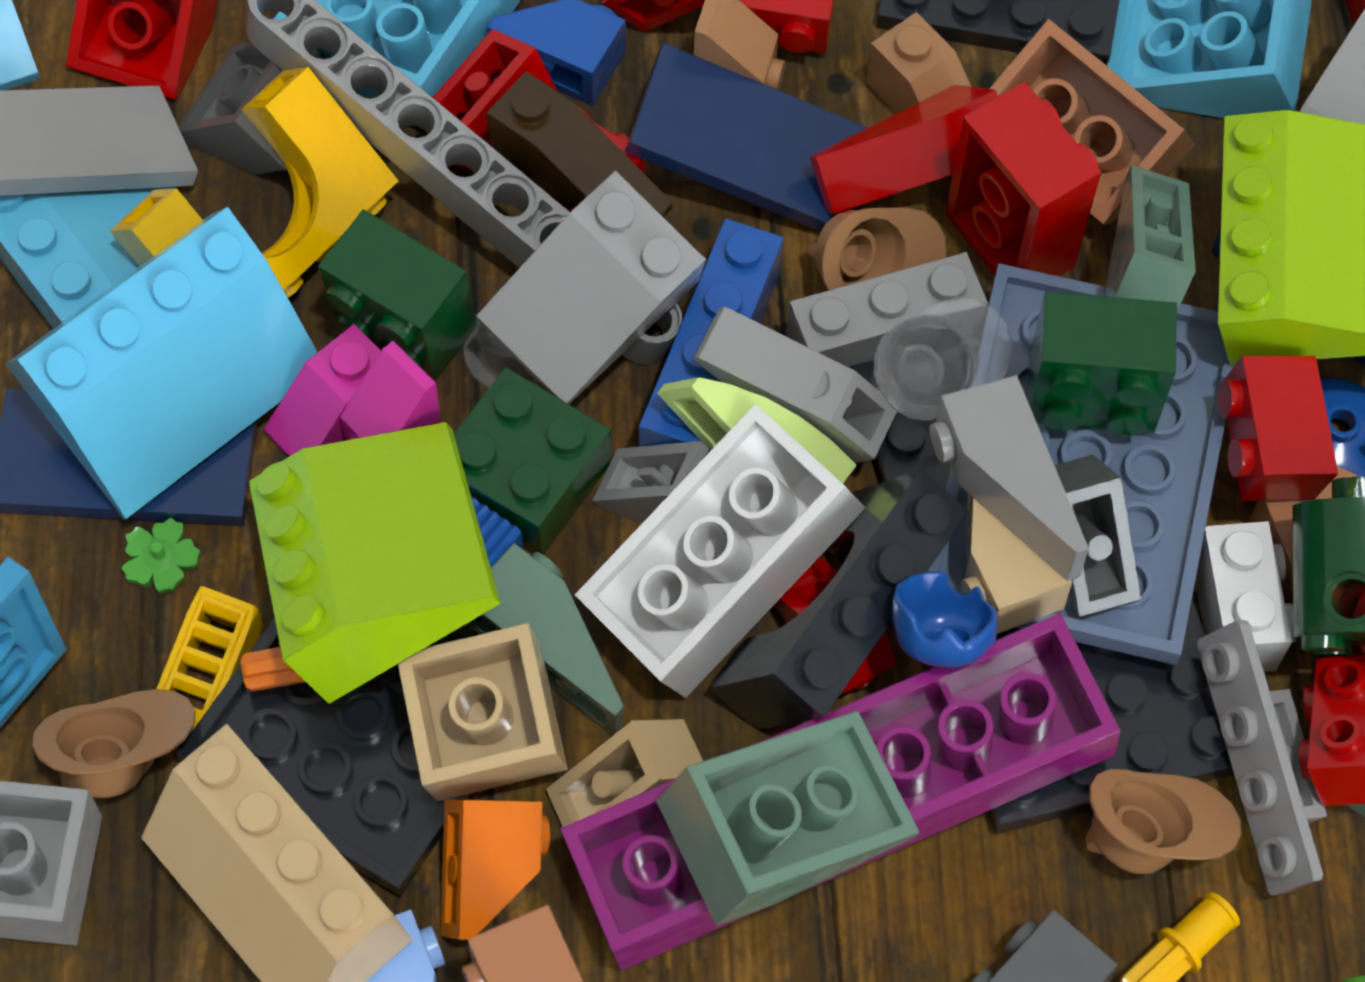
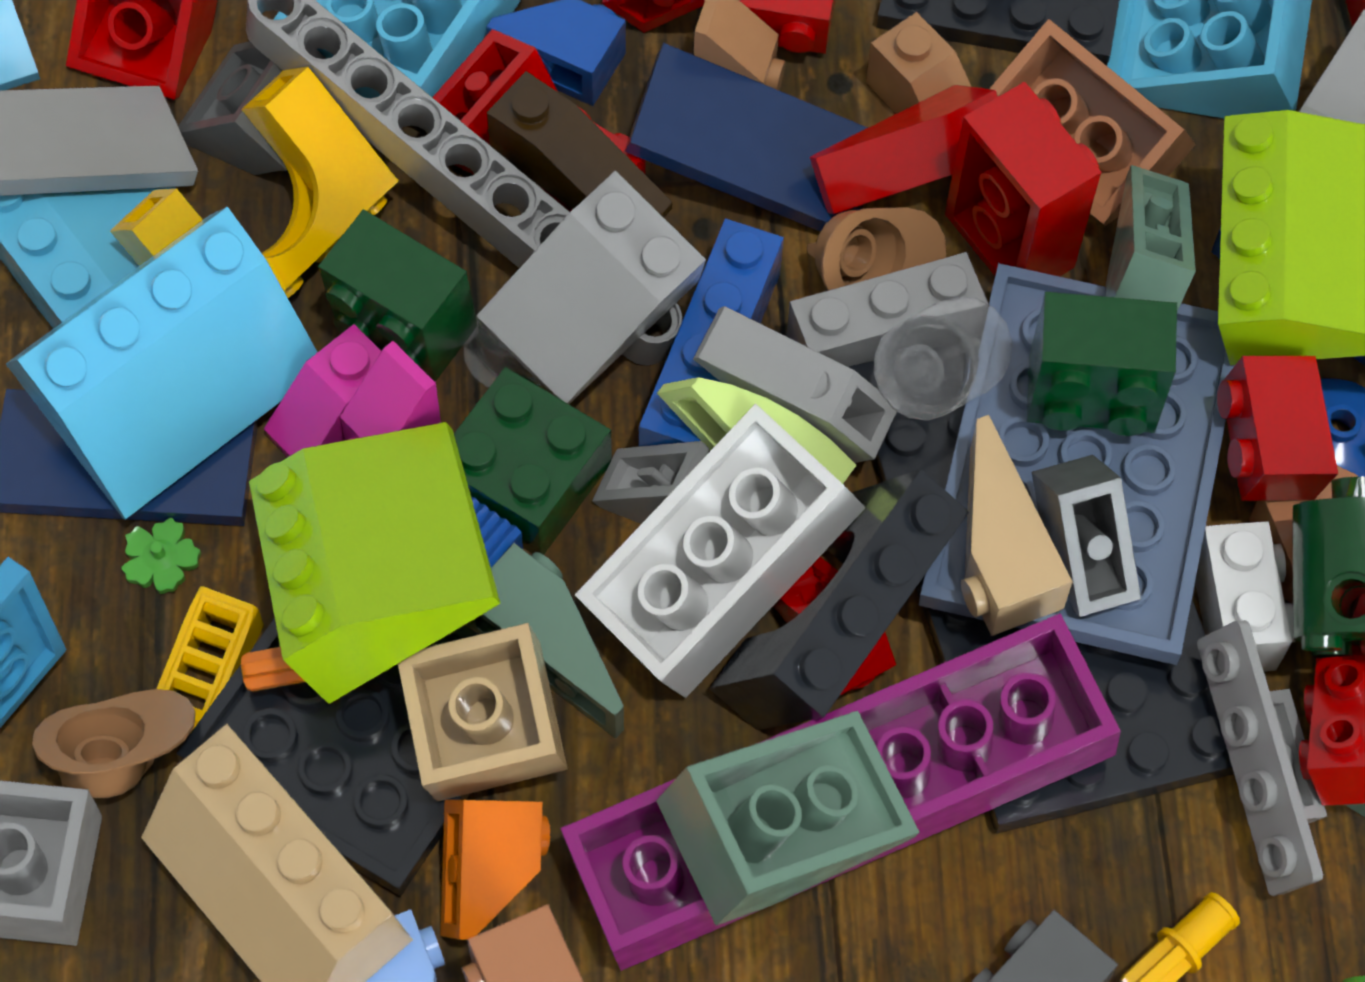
tan slope [546,719,703,827] -> none
blue hair [892,571,998,668] -> none
light grey slope [930,375,1089,581] -> none
medium nougat piece [1086,769,1241,875] -> none

